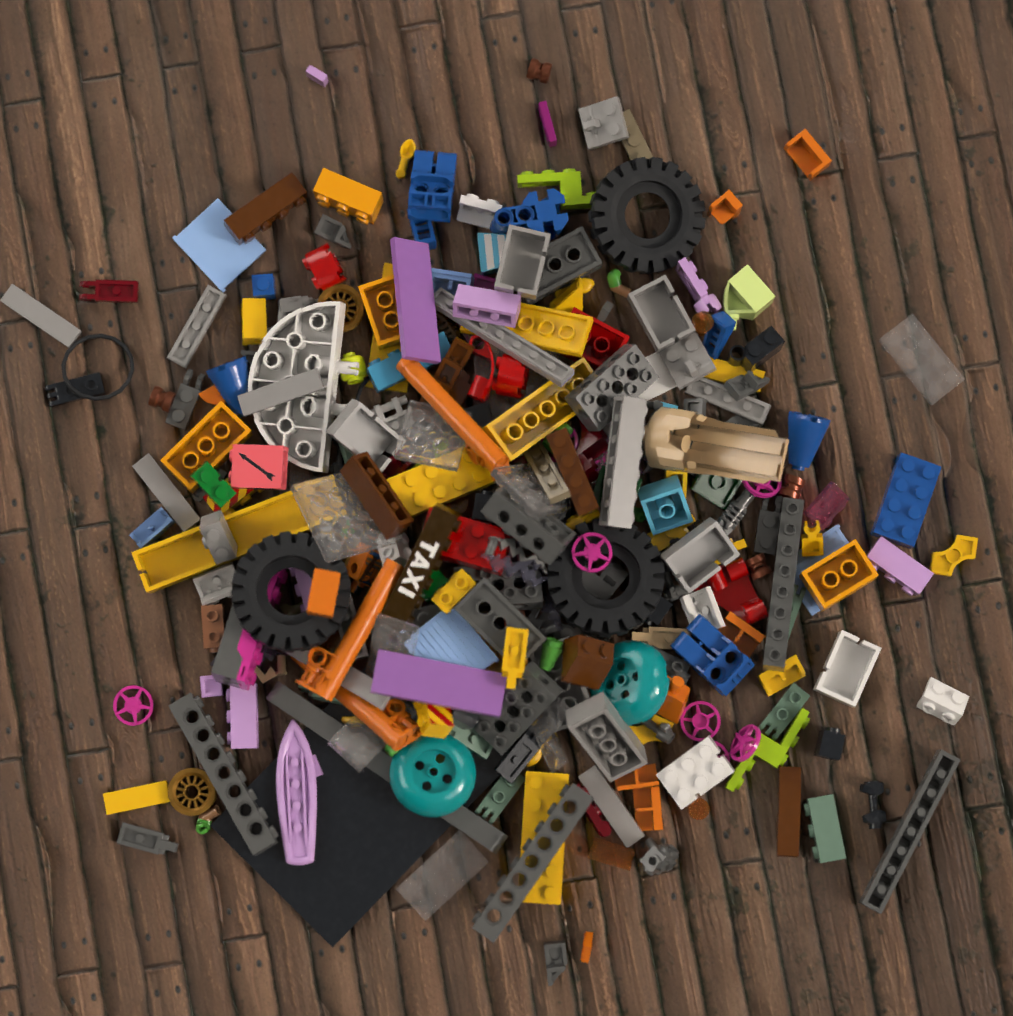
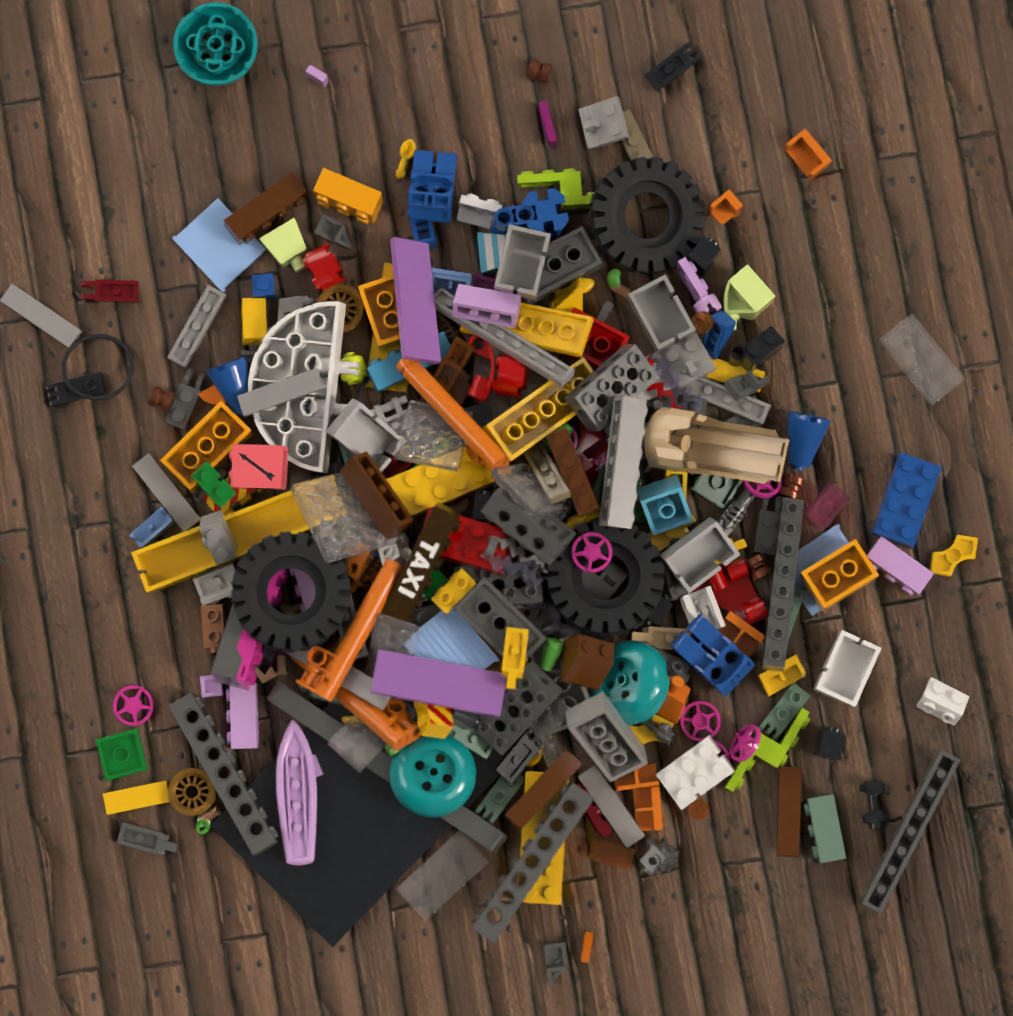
orange panel [306,568,341,619] -> none
yellow plate [801,520,824,557] -> none
none -> green tile [95,728,148,781]
none -> teal brick [173,3,258,86]
none -> yellowish green torso [260,218,308,273]
none -> reddish brown slope [505,749,582,830]
none -> black hinge [645,41,702,92]
none -> clear purple piece [647,353,701,412]
none -> black brick [687,236,721,277]

